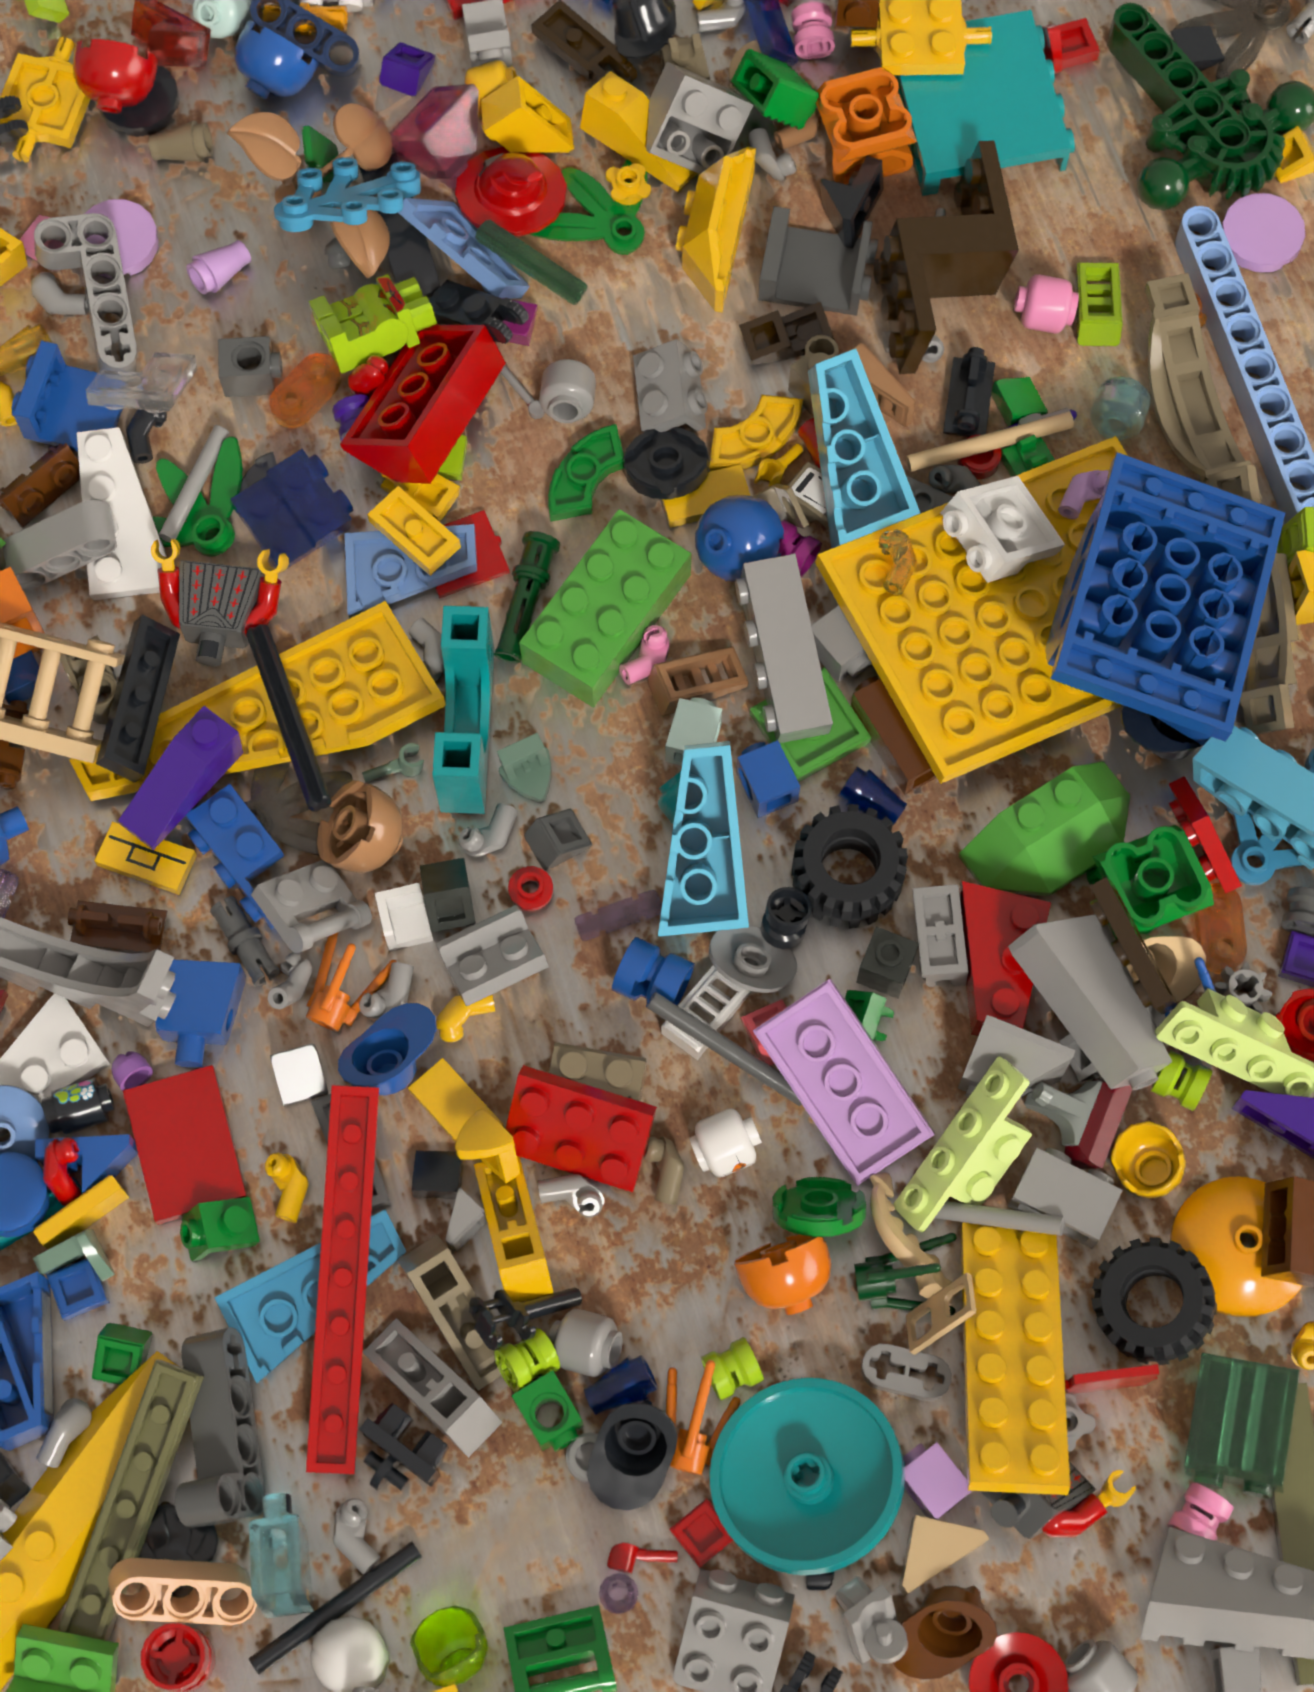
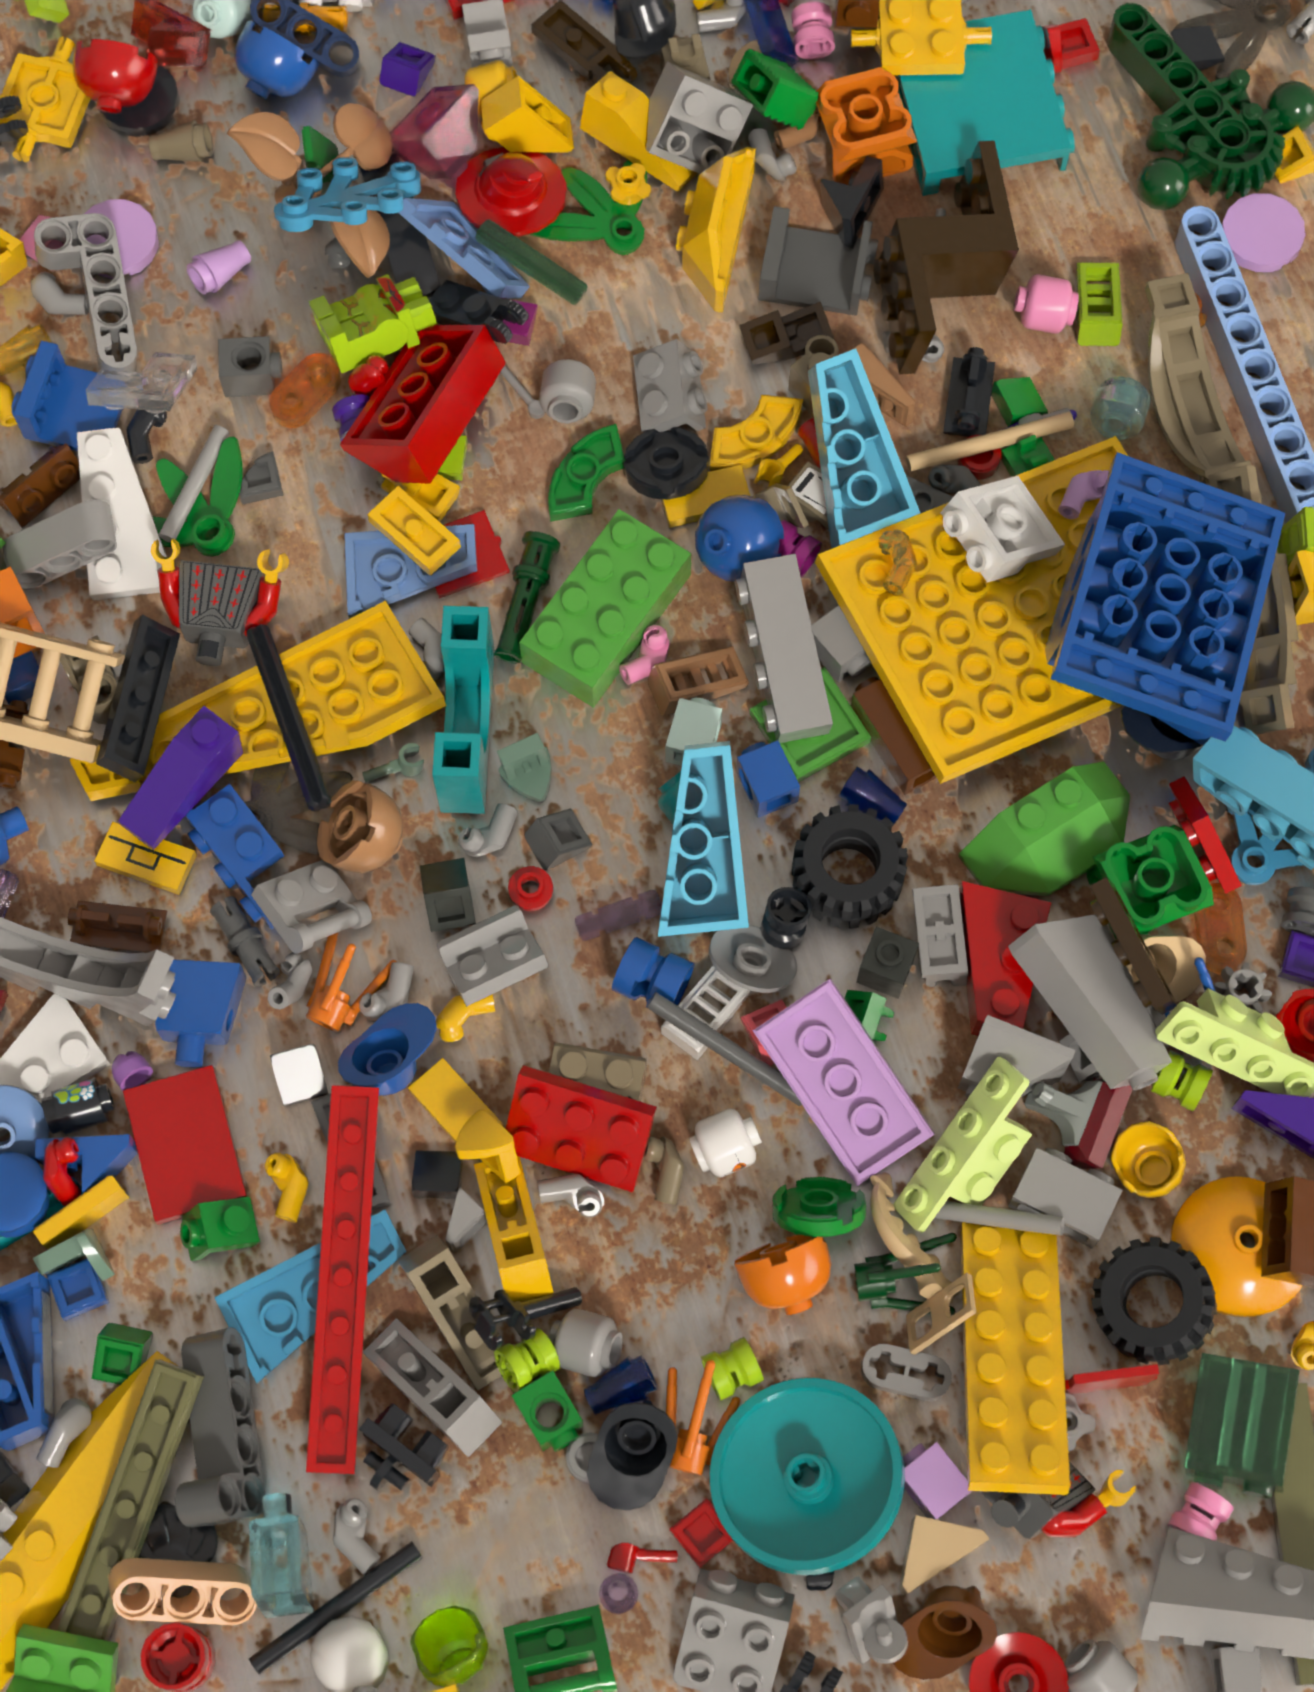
clear blue plate [230,448,354,574] -> none
white panel [375,883,433,951] -> none

